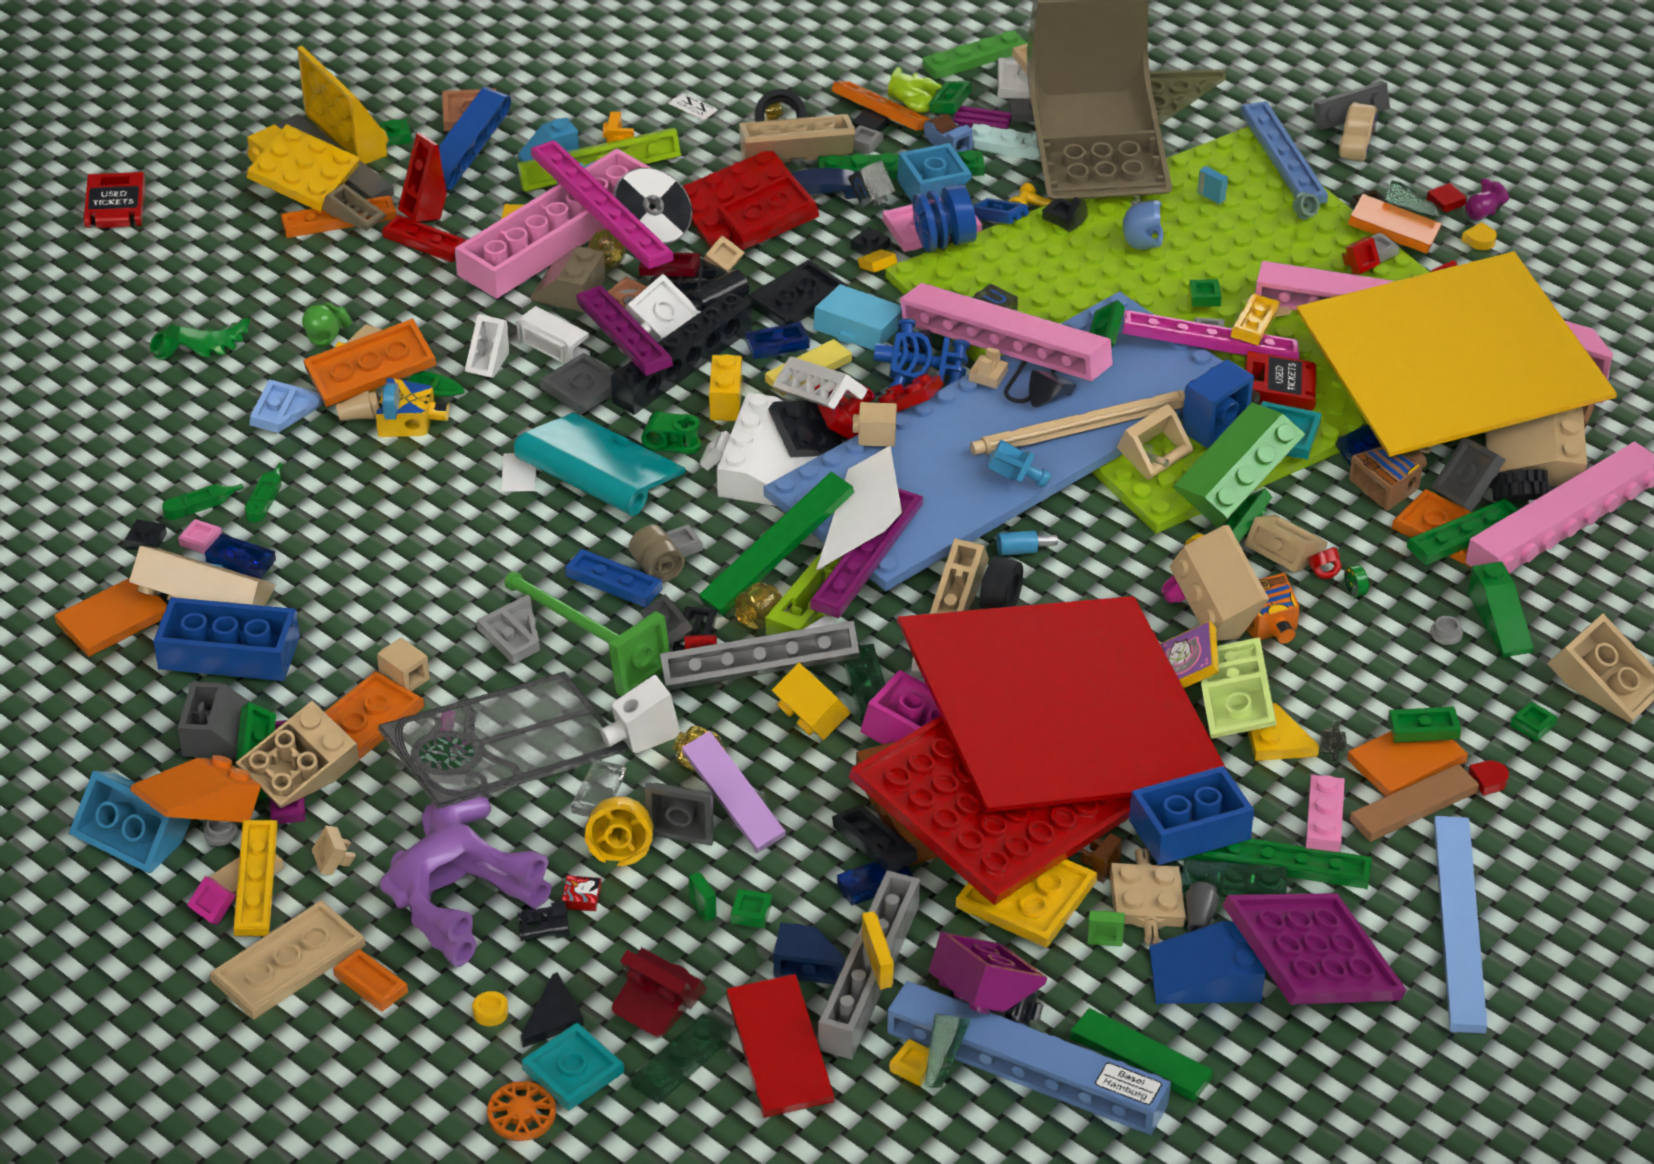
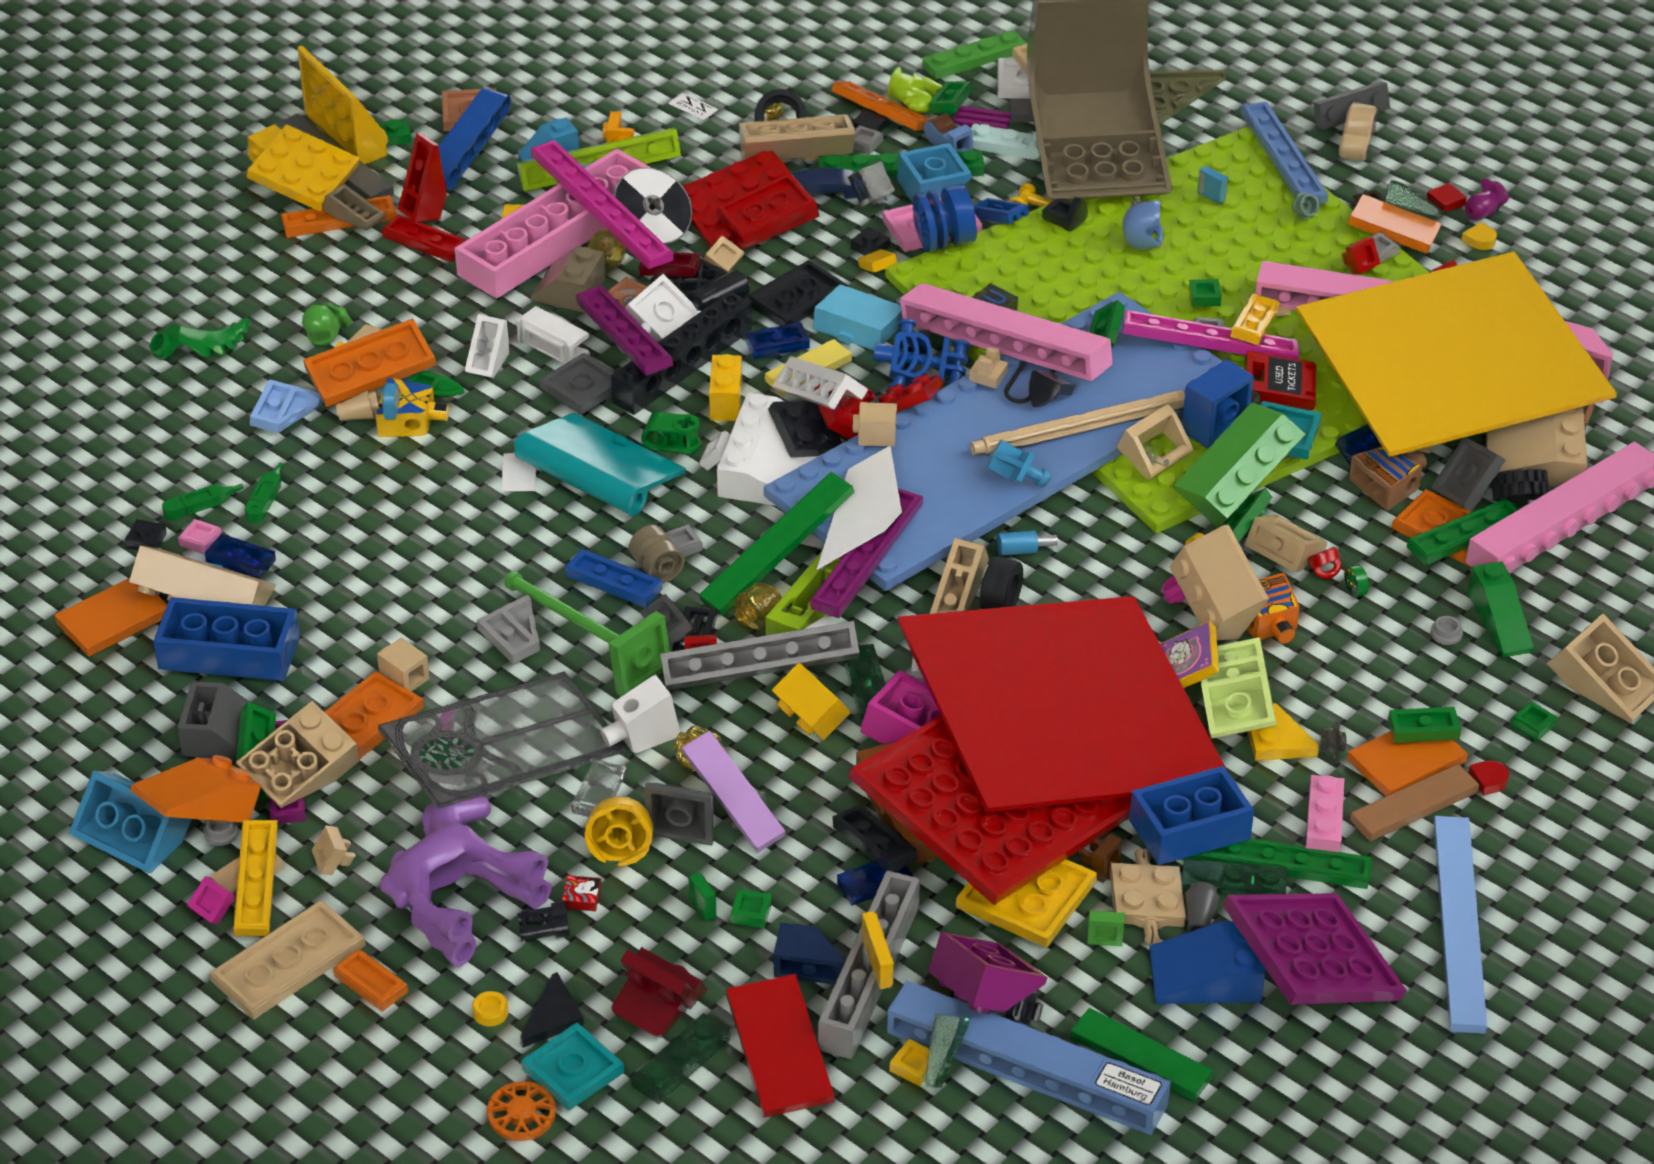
red container [84,172,146,228] -> none

